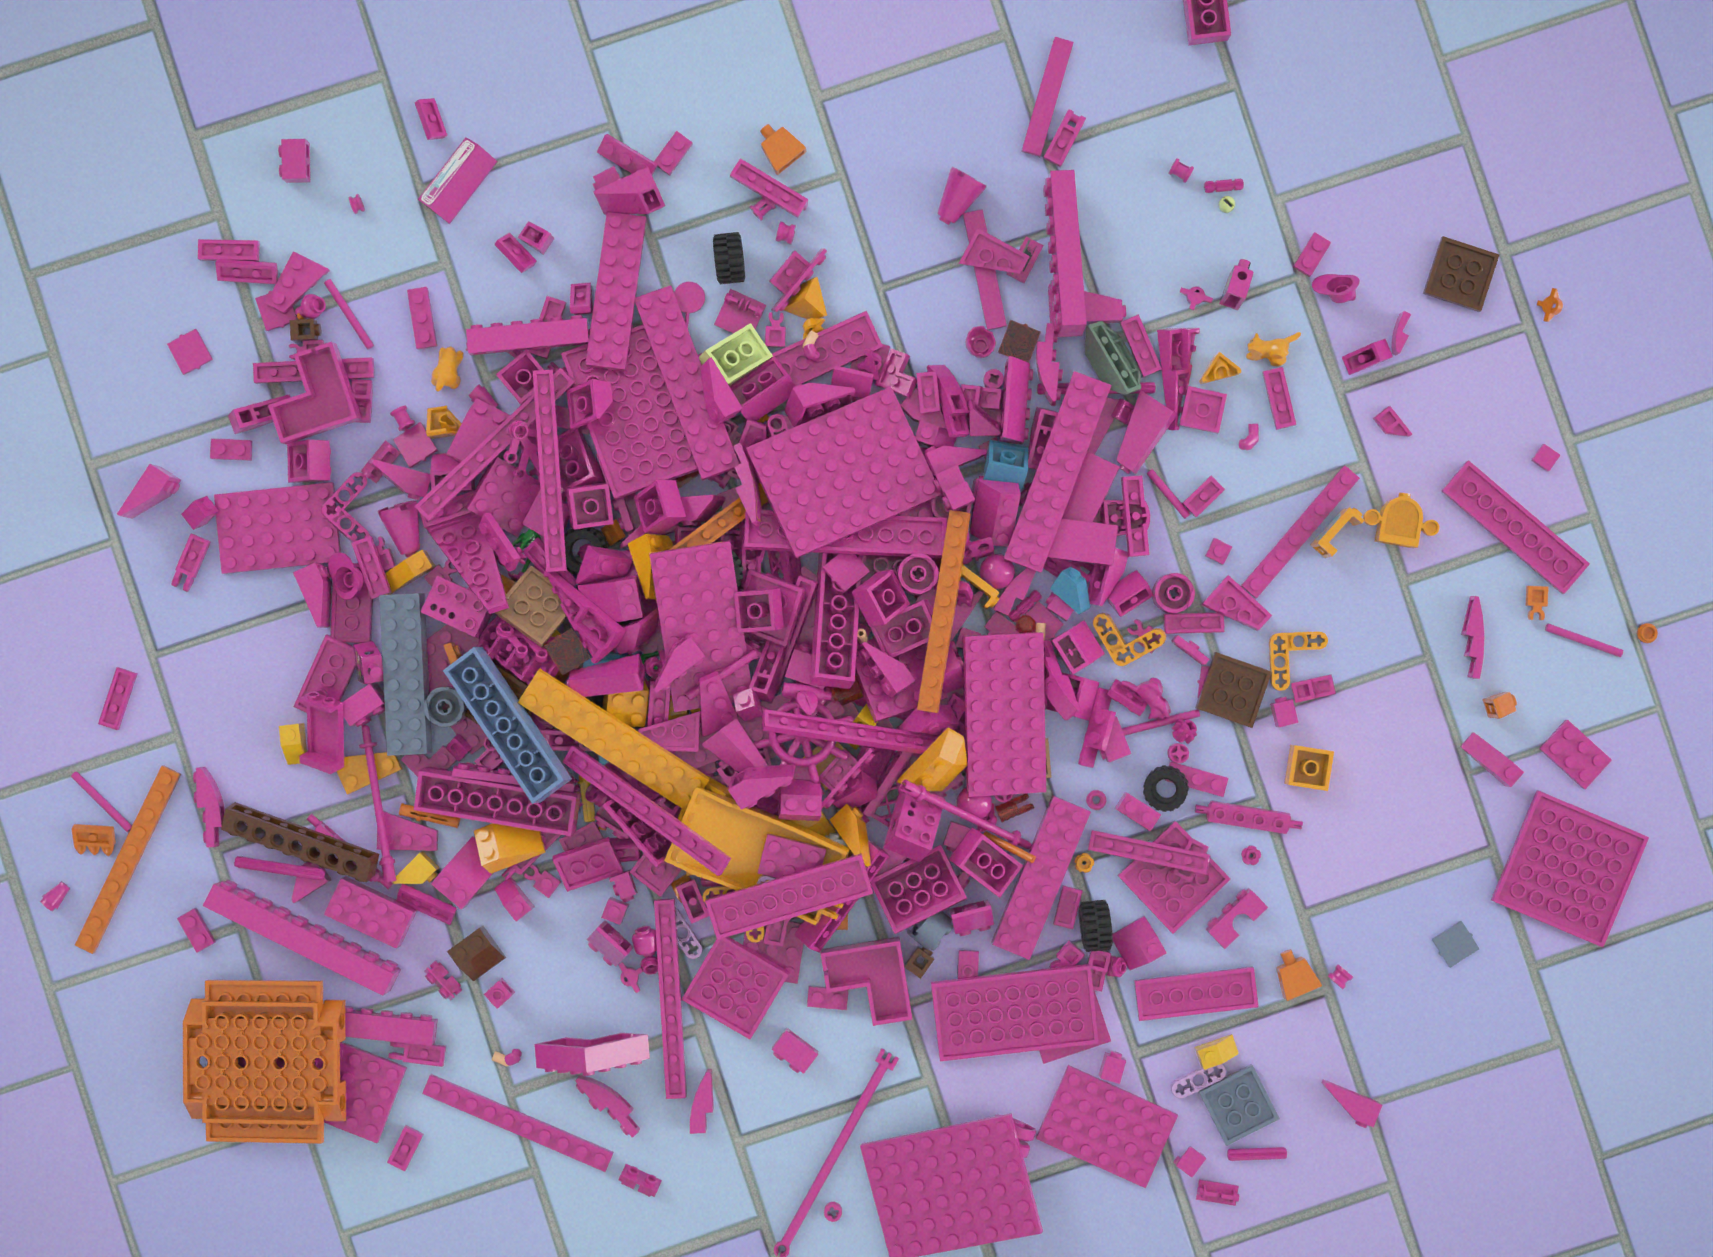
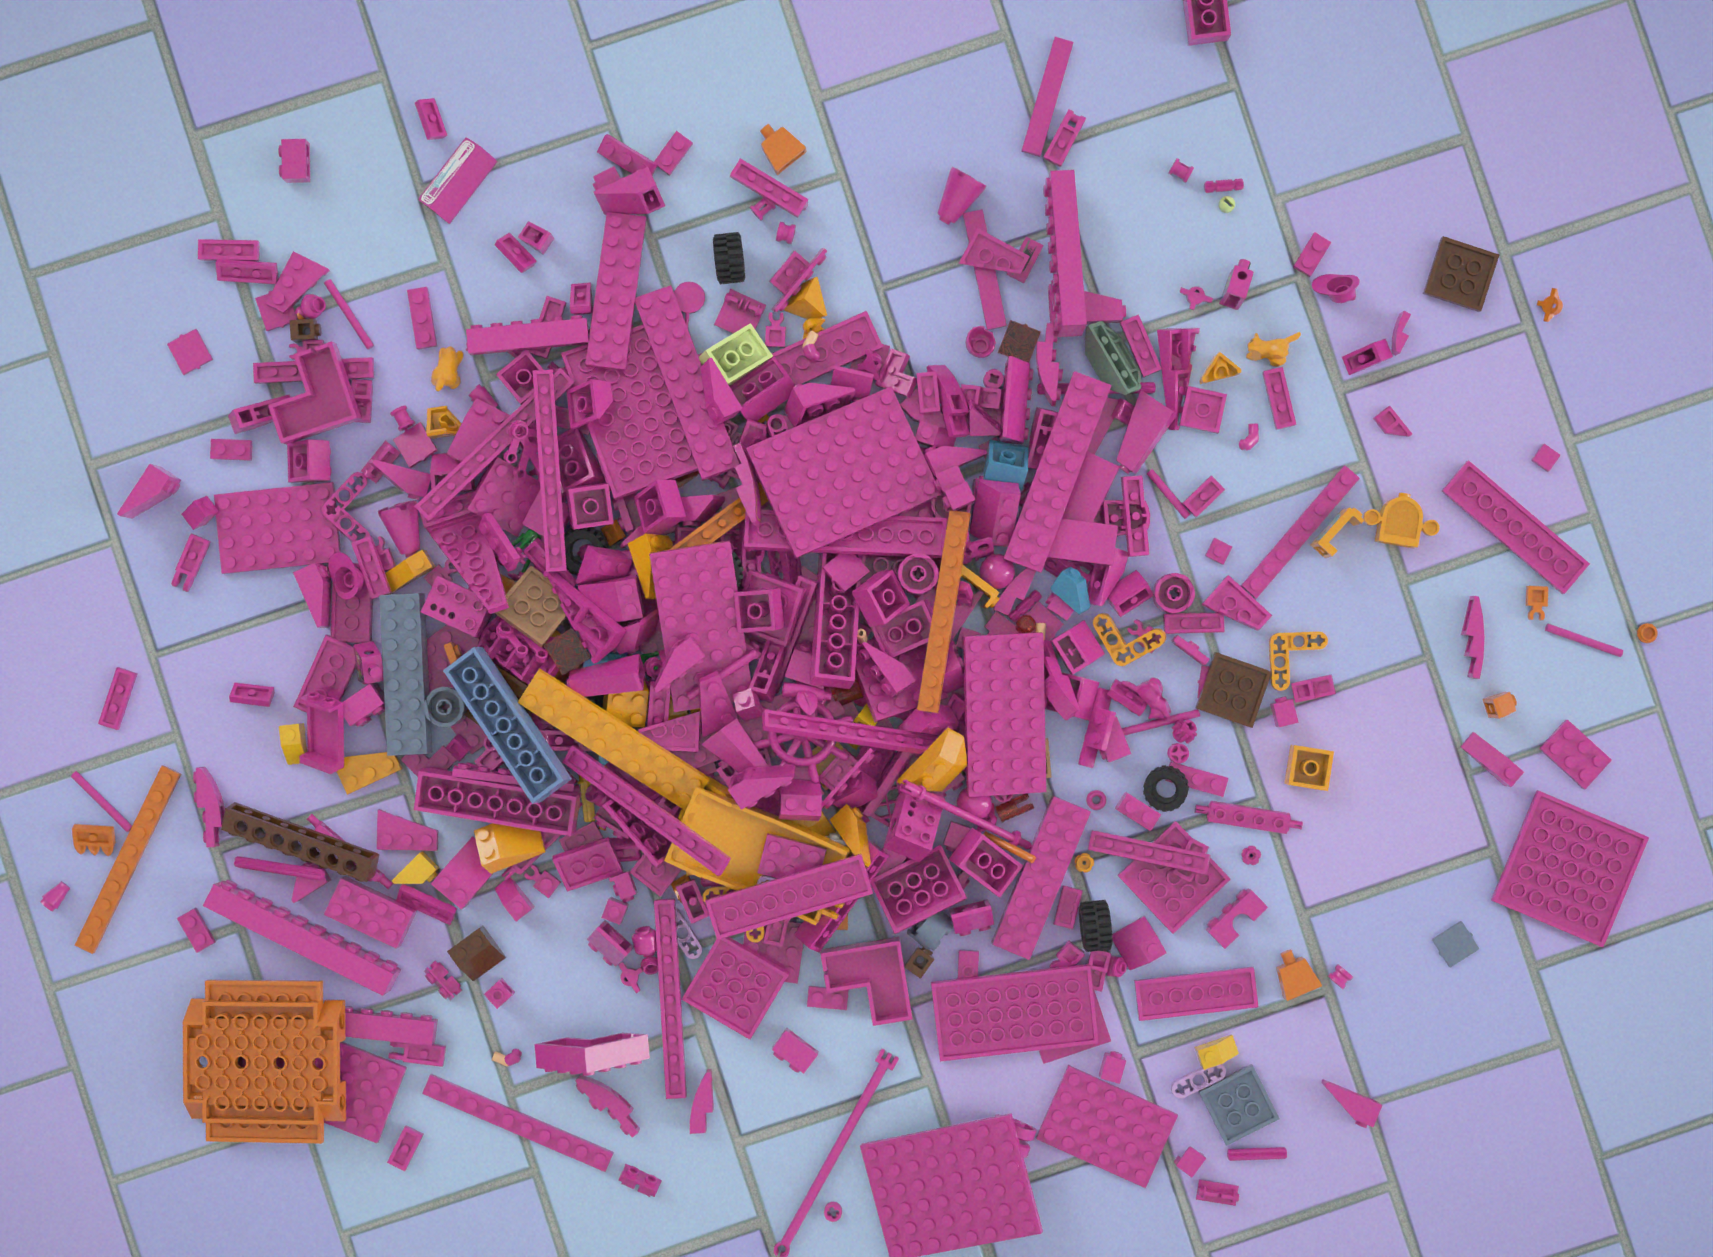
dark pink bush [349,194,365,214] -> none
dark pink bar [359,725,397,883] -> none
orange pin [399,803,461,828] -> none
none -> dark pink plate [229,683,275,707]

